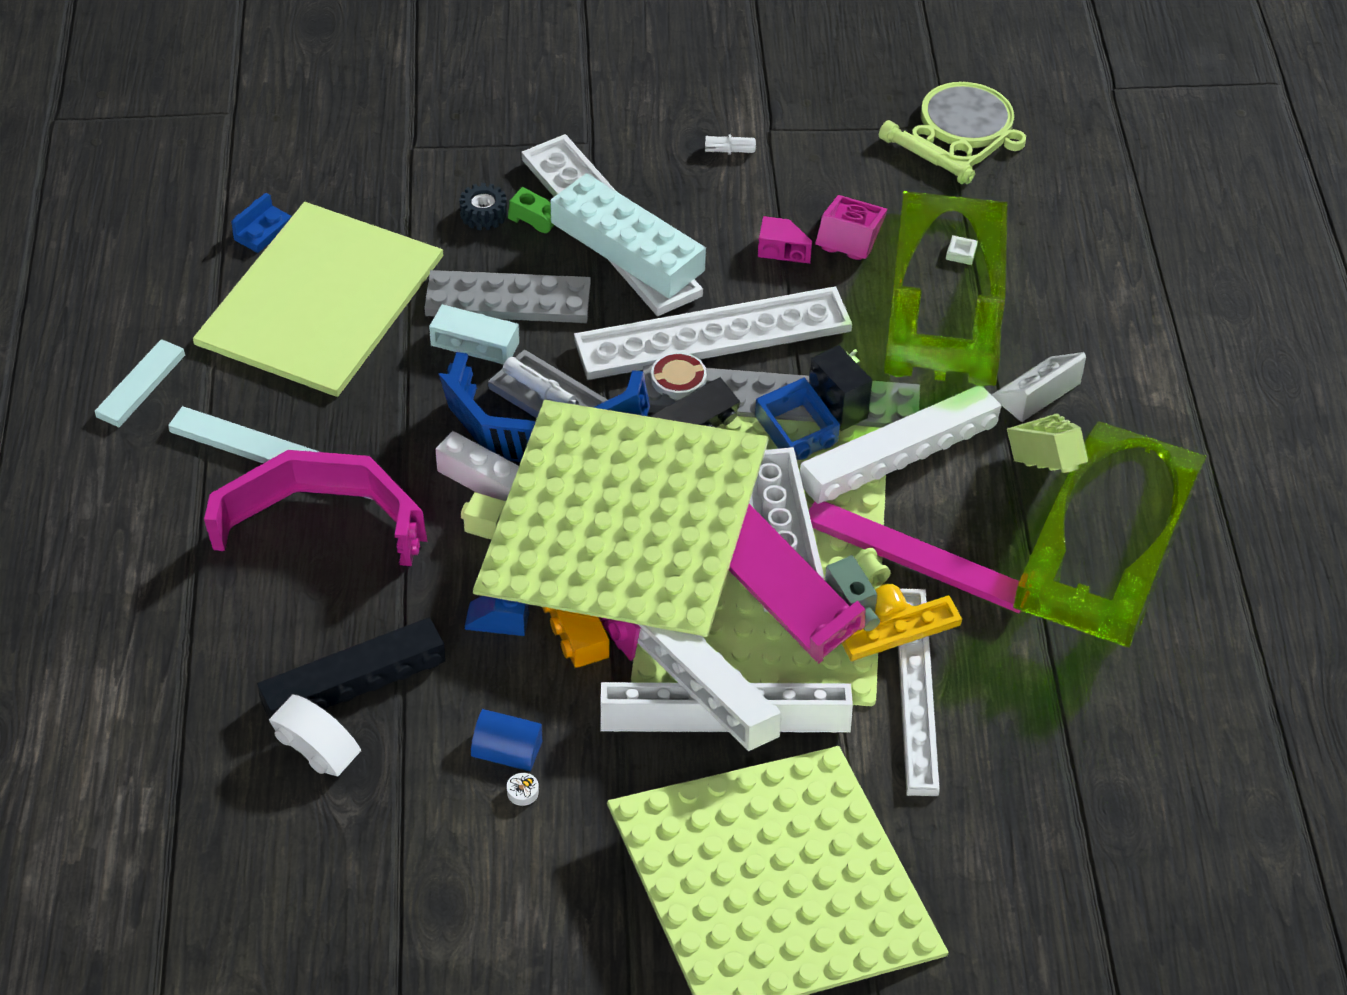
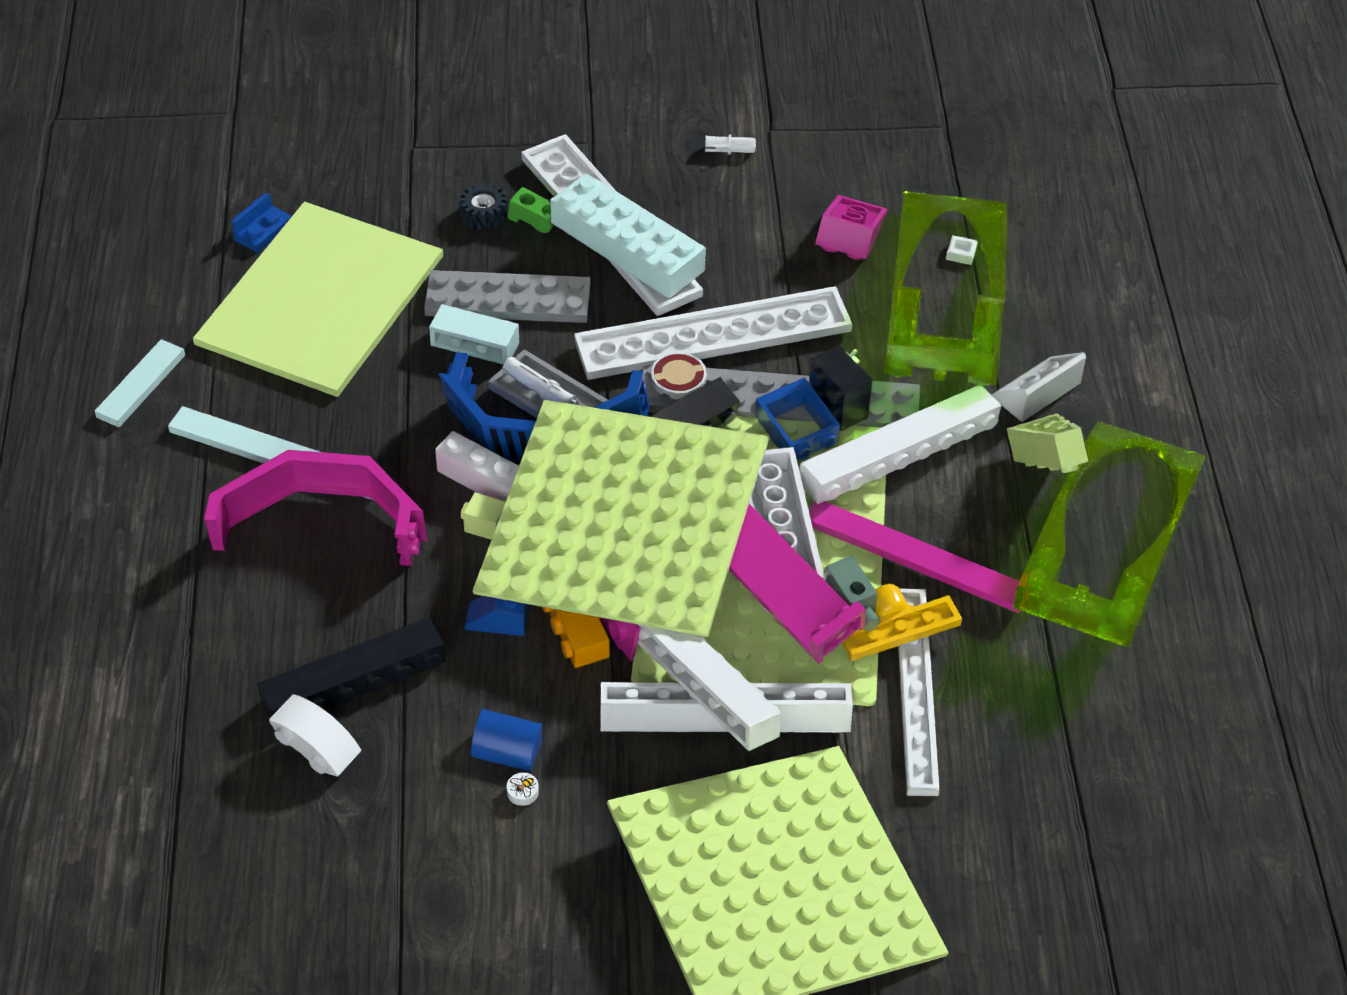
dark pink slope [758,216,812,264] -> none
yellowish green bush [854,548,891,587] -> none
piece [879,82,1026,184] -> none

